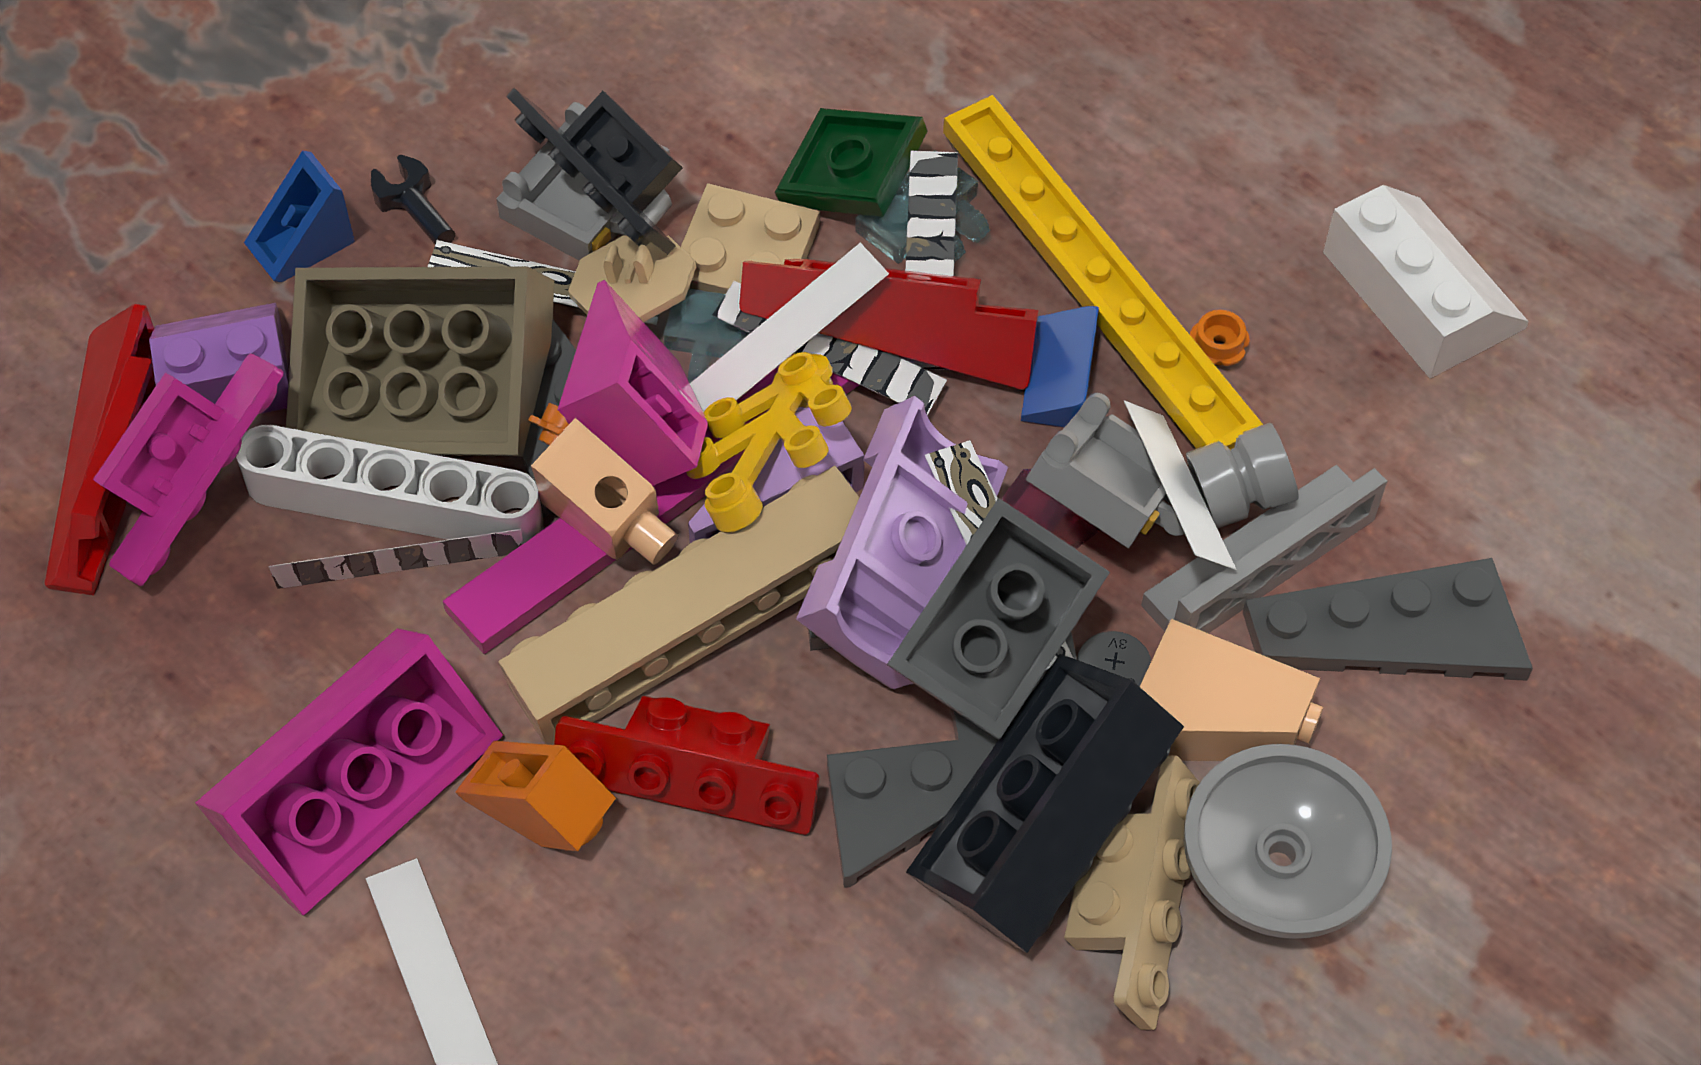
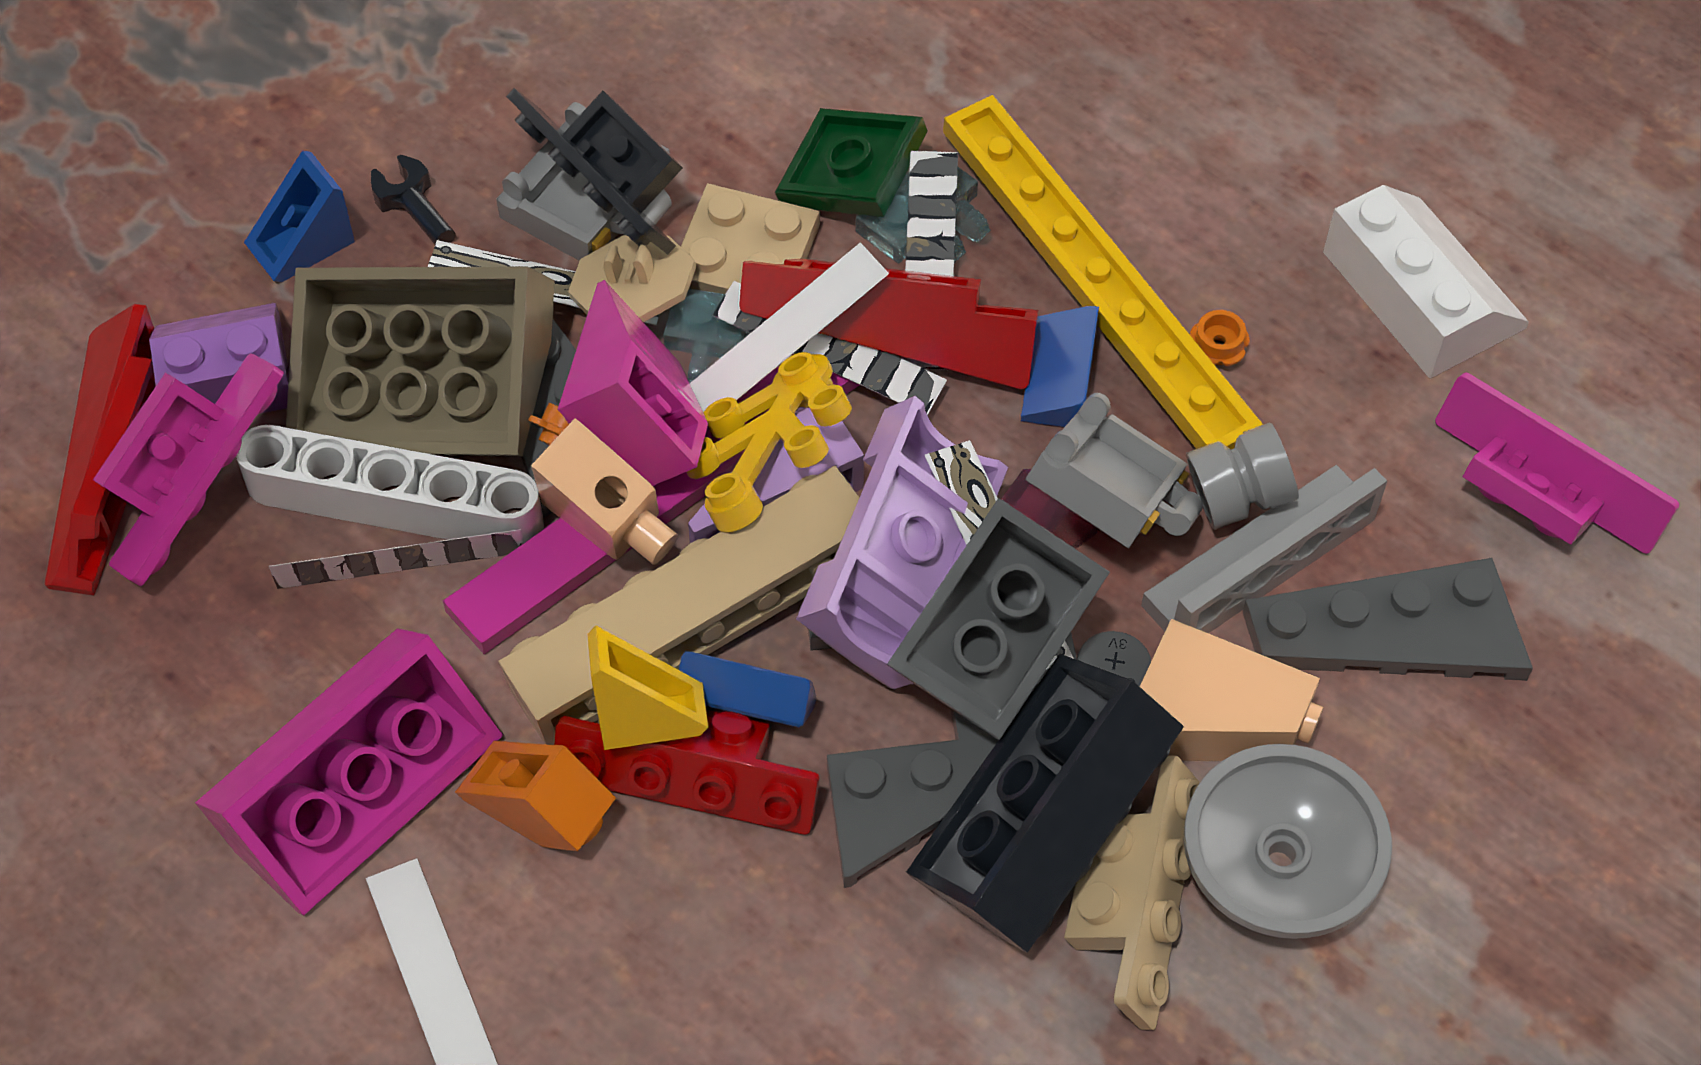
white sticker [1124,401,1237,570] -> none
none -> yellow slope [587,625,708,750]
none -> blue slope [679,651,817,727]
none -> dark pink bracket [1435,372,1679,554]

